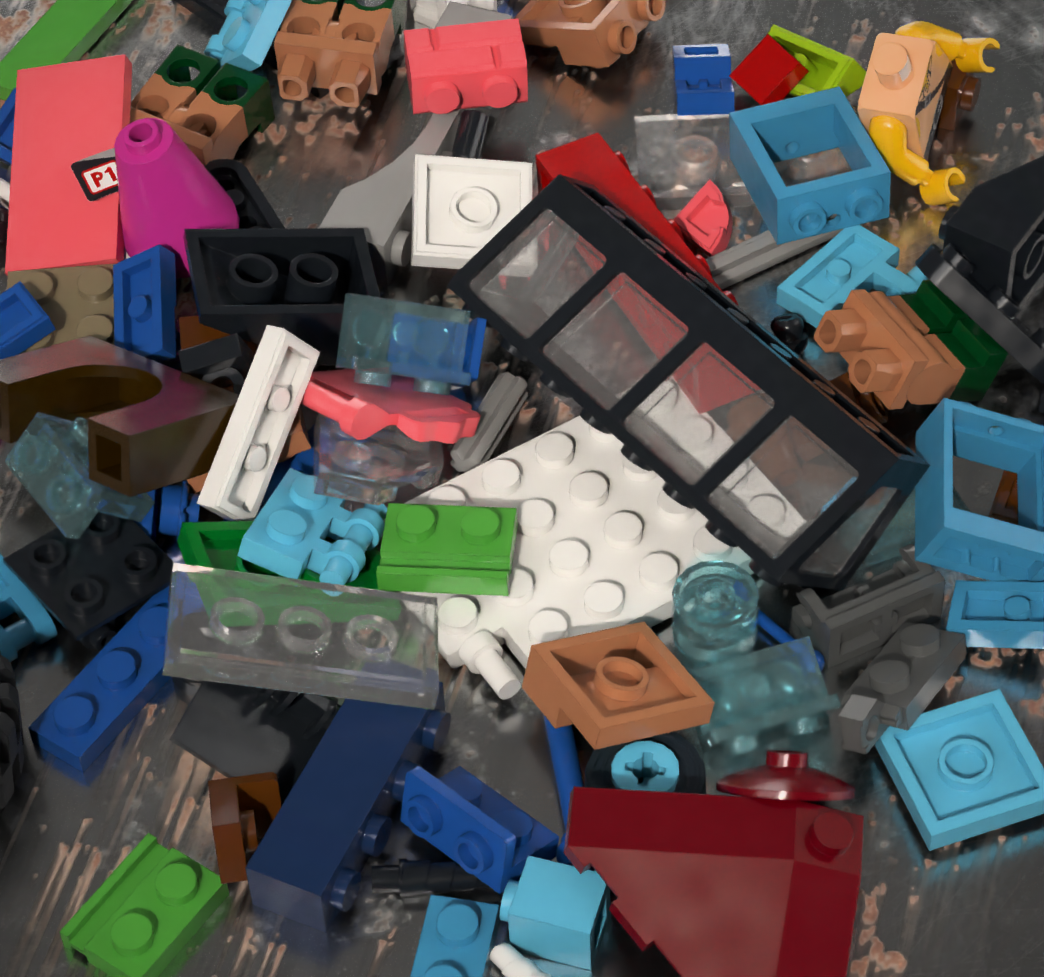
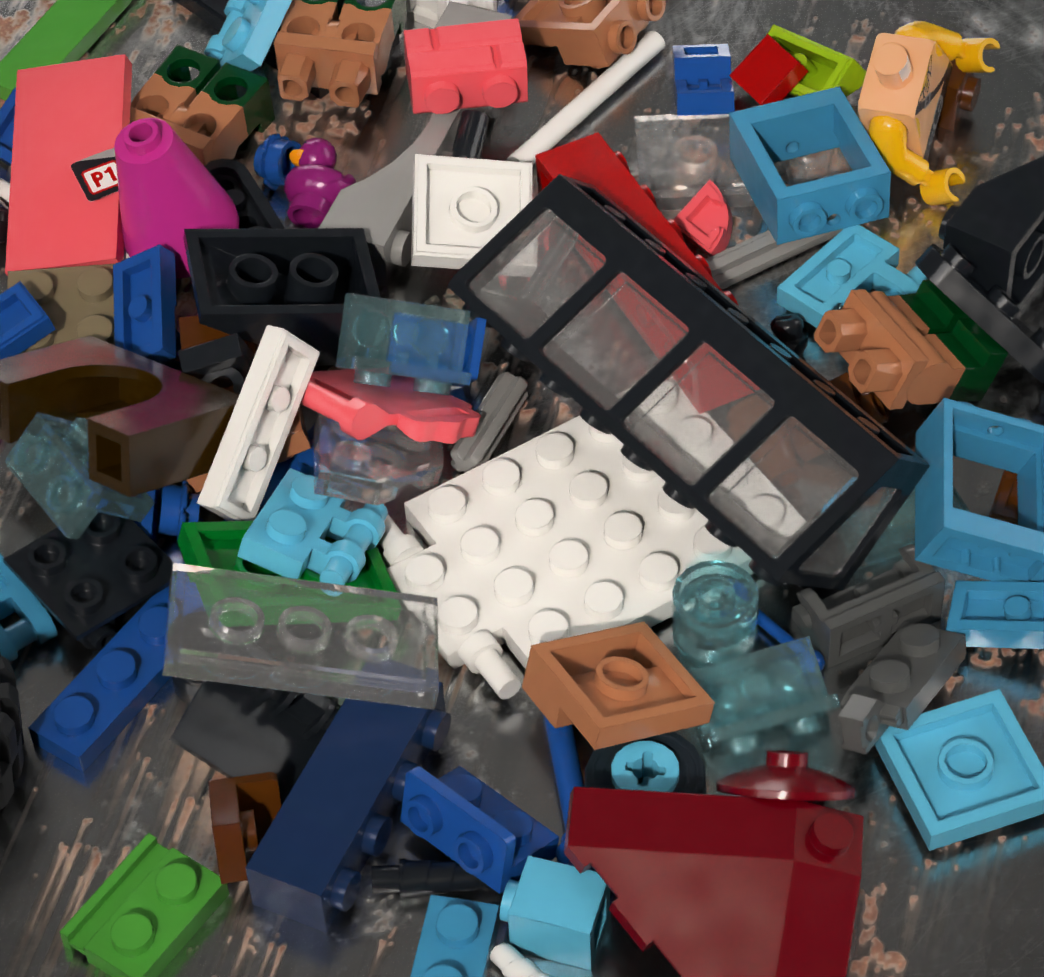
bright green plate [376,503,518,596] -> none
none -> blue plate [254,134,301,191]
none -> magenta animal [284,137,357,228]
none -> white bar [507,31,665,166]

